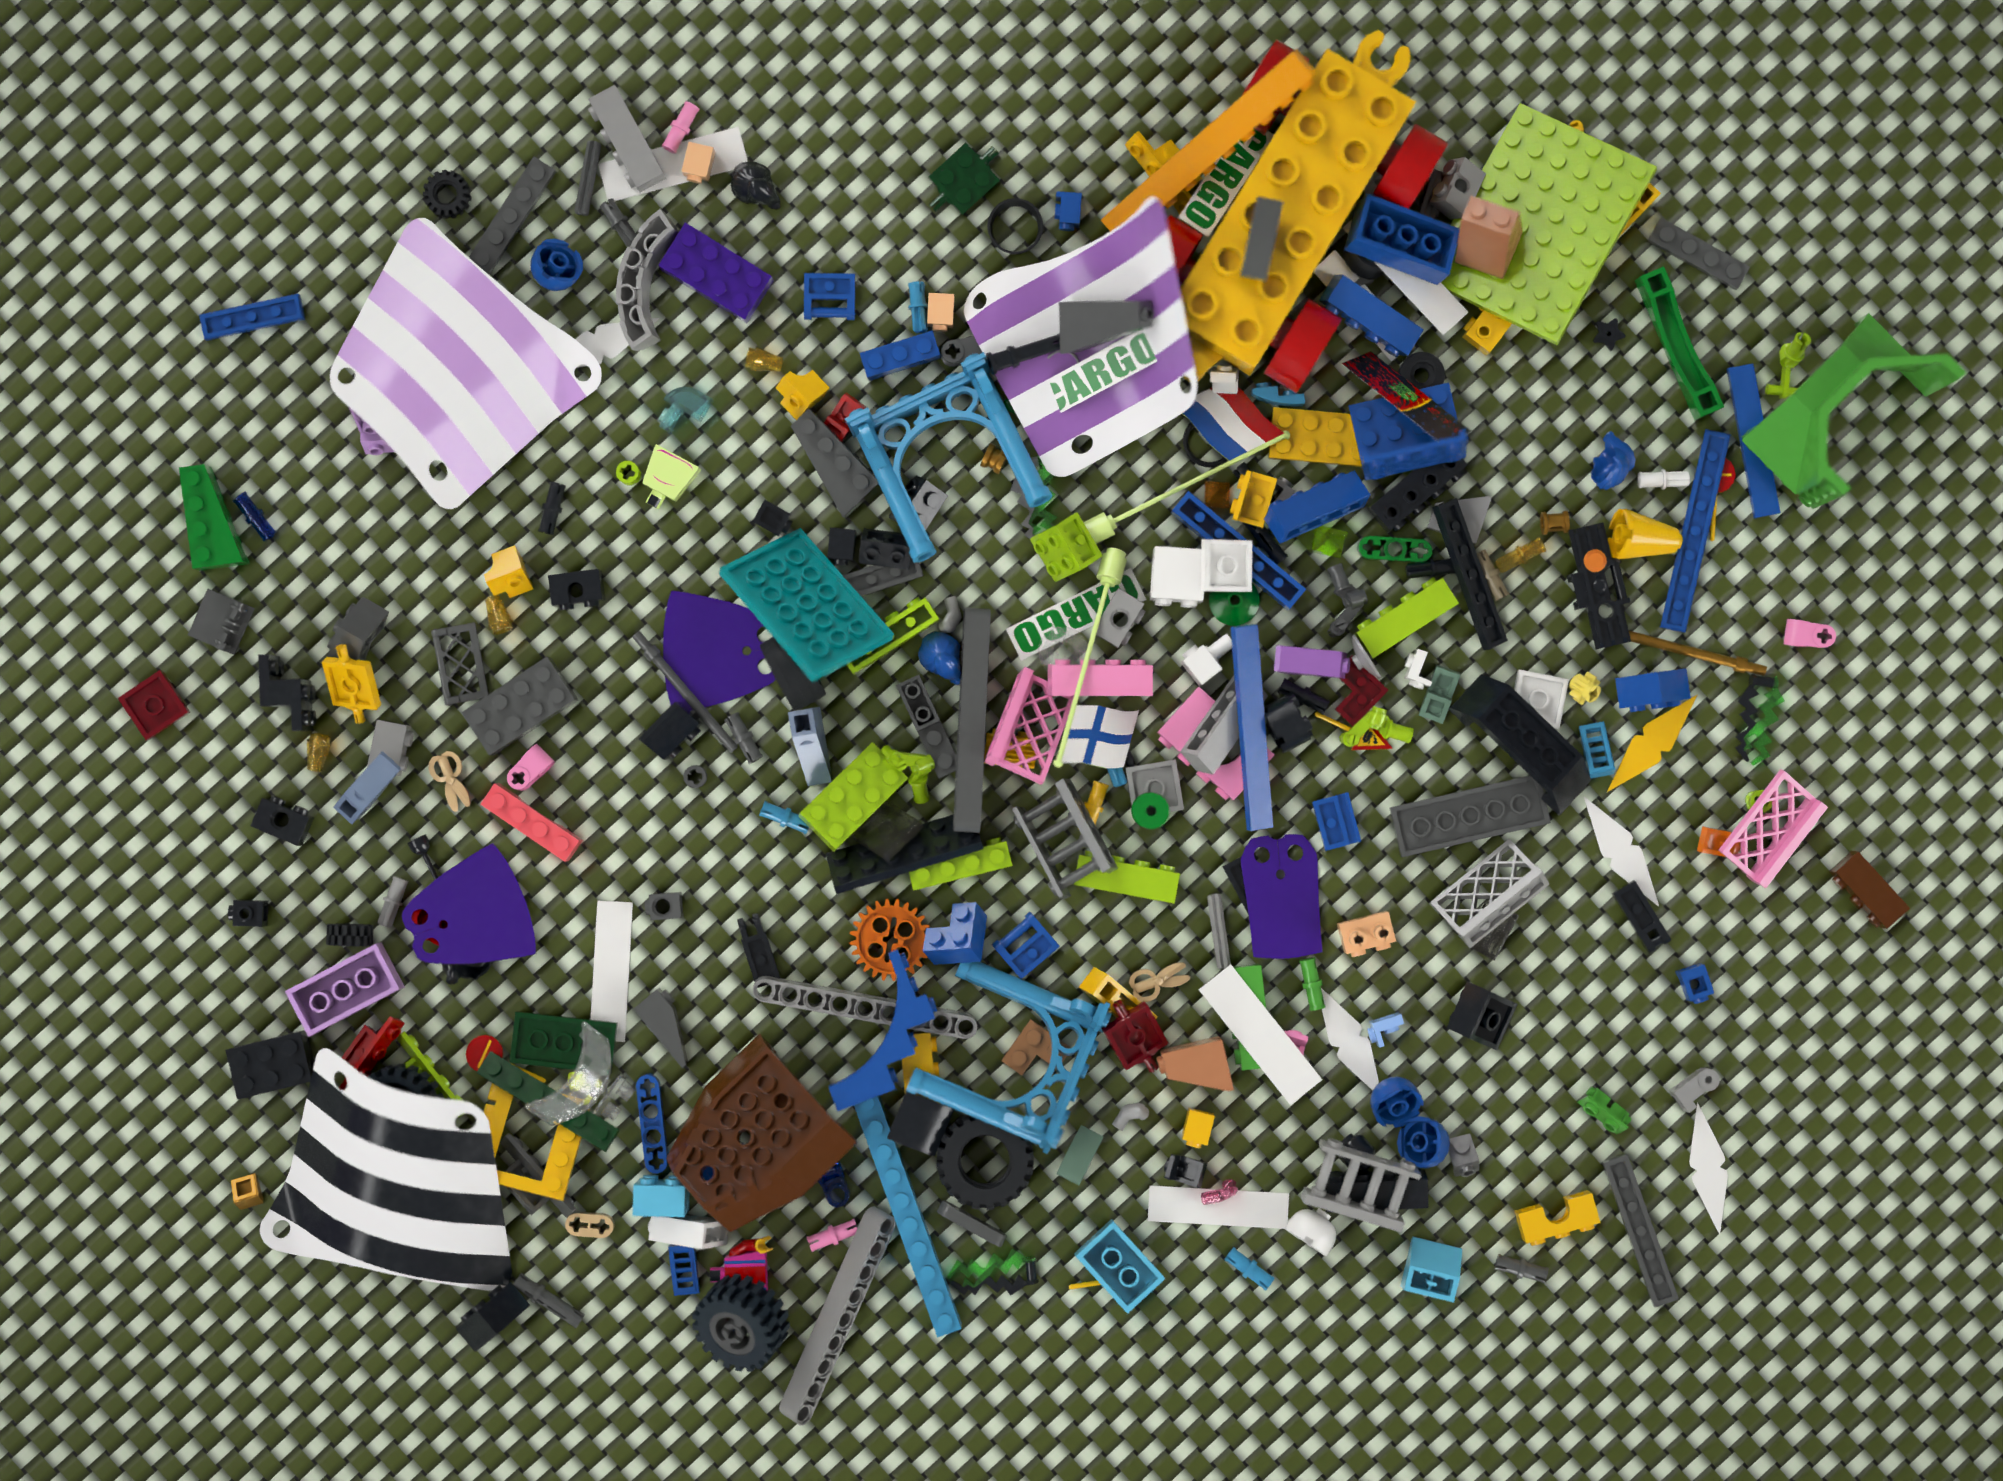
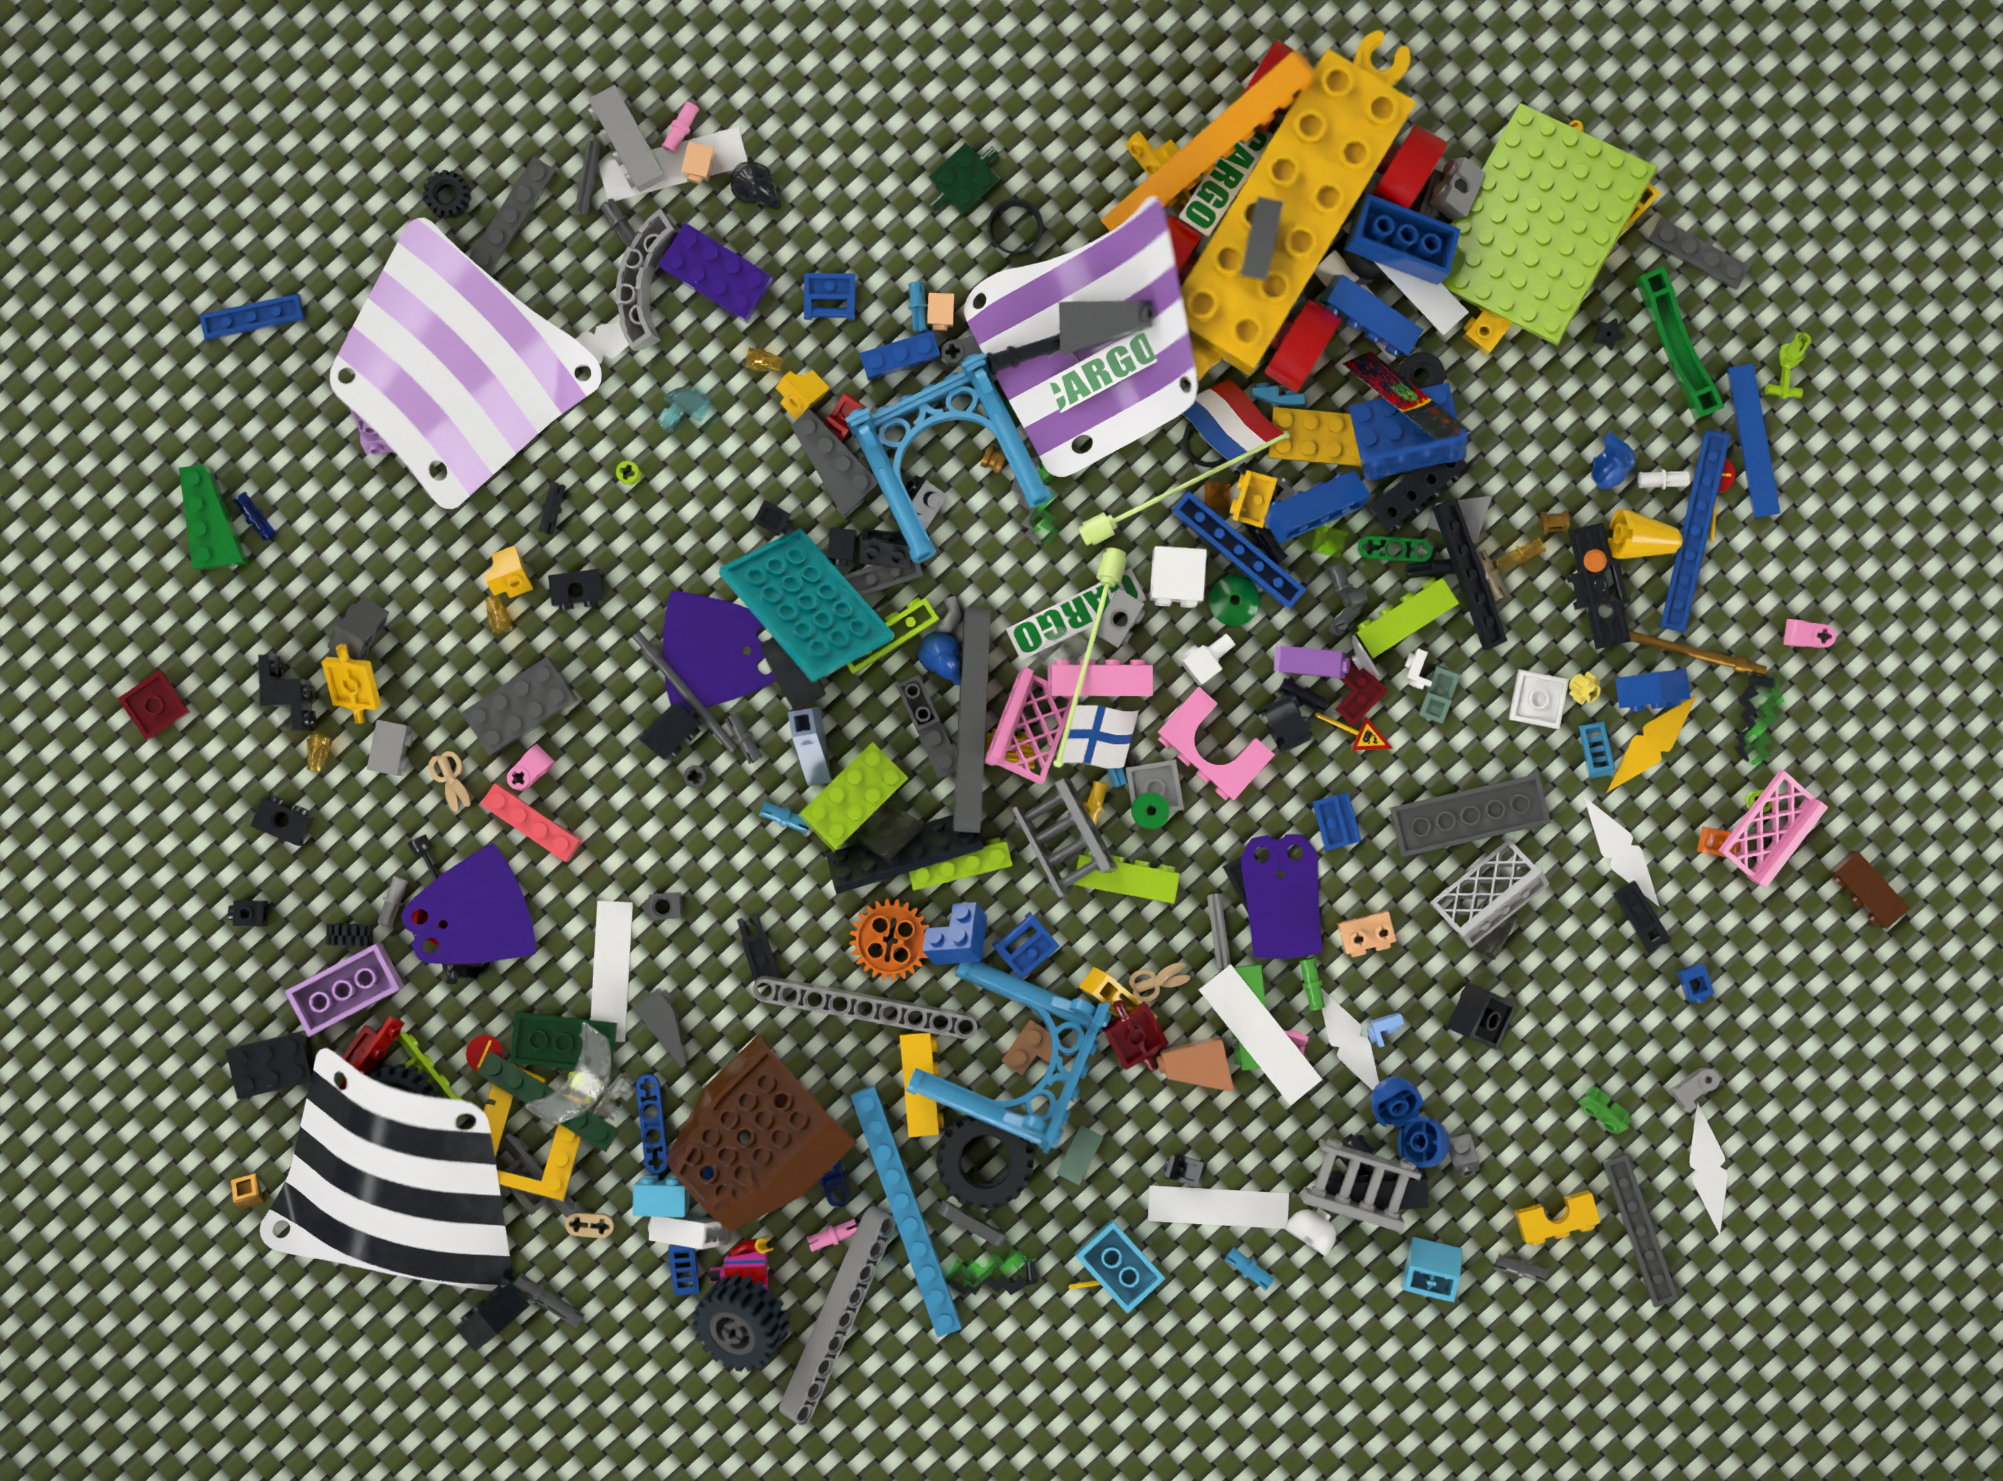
dark grey hinge [188,589,255,655] -> none
sand blue slope [333,751,401,824] -> none
dark grey window [431,622,489,706] -> none
blue cylinder [530,239,583,291] -> none
yellowish green torso [643,444,701,510] -> none
blue arch [828,949,937,1111] -> none
lime pin [881,745,935,804] -> none
black slope [887,1092,954,1156] -> none
lime bracket [1030,512,1103,582] -> none
blue brick [1055,191,1082,231] -> none
light grey arm [1112,1103,1149,1131] -> none
light grey brick [1180,675,1268,774] -> none
yellow brick [1181,1107,1215,1148] -> none
white plate [1201,539,1252,592] -> none
clear pink arm [1201,1179,1238,1205] -> none
white bracket [1210,364,1239,394] -> none
tile [1231,624,1273,831] -> none
lime pin [1339,706,1414,747] -> none
black slope [1449,674,1591,815] -> none
nougat slope [1455,196,1523,279] -> none
bright green panel [1742,313,1967,509] -> none

